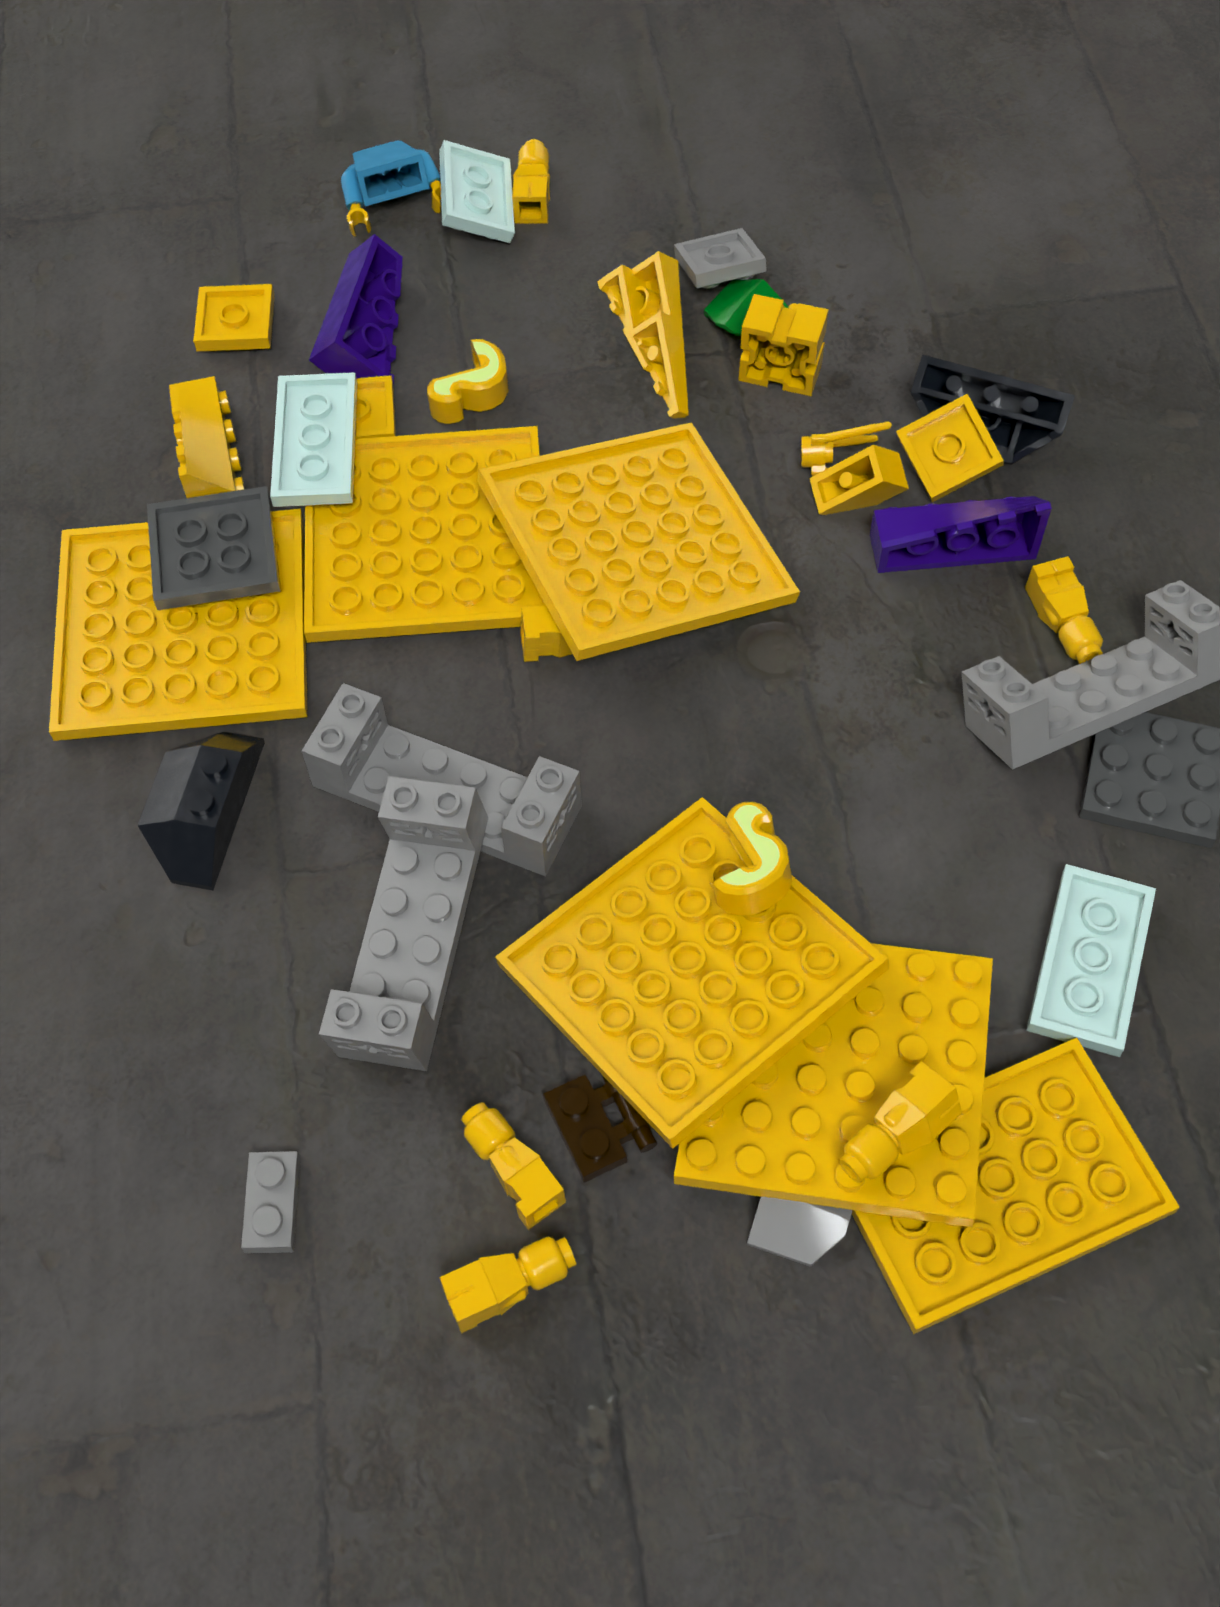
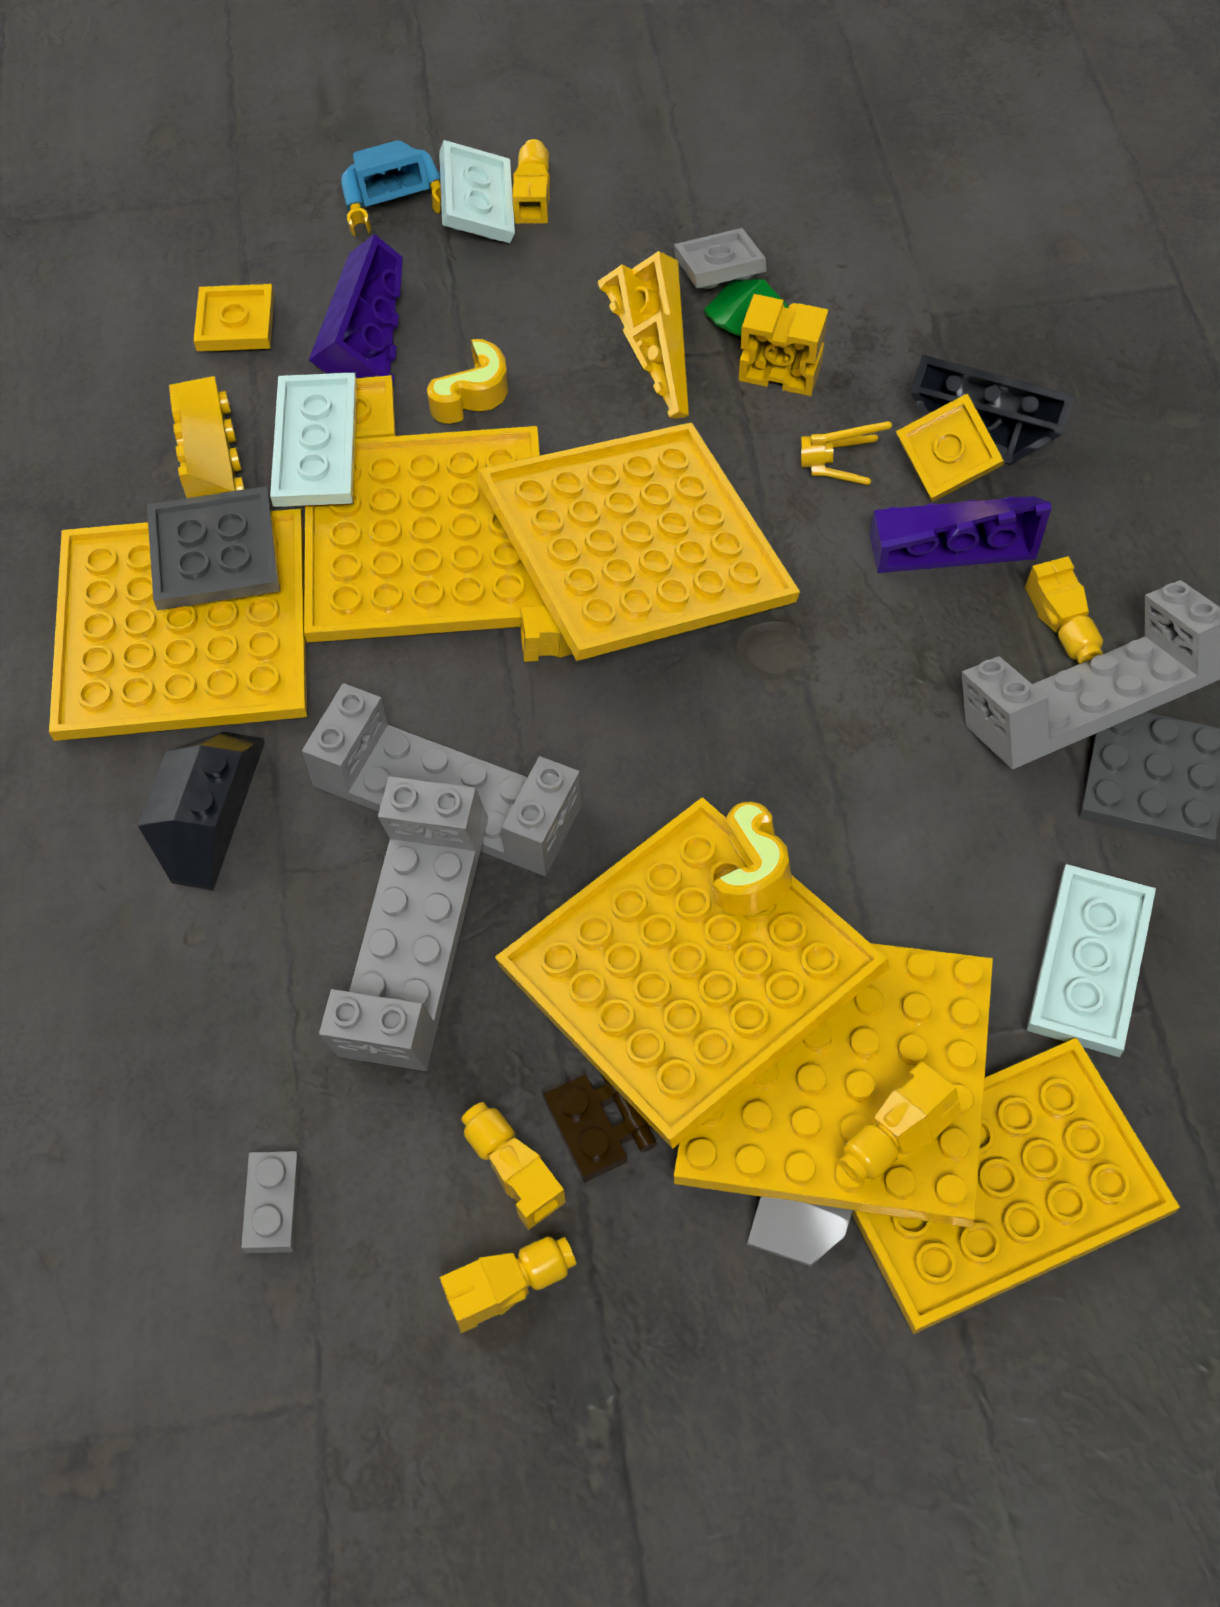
yellow slope [809,444,909,515] -> none

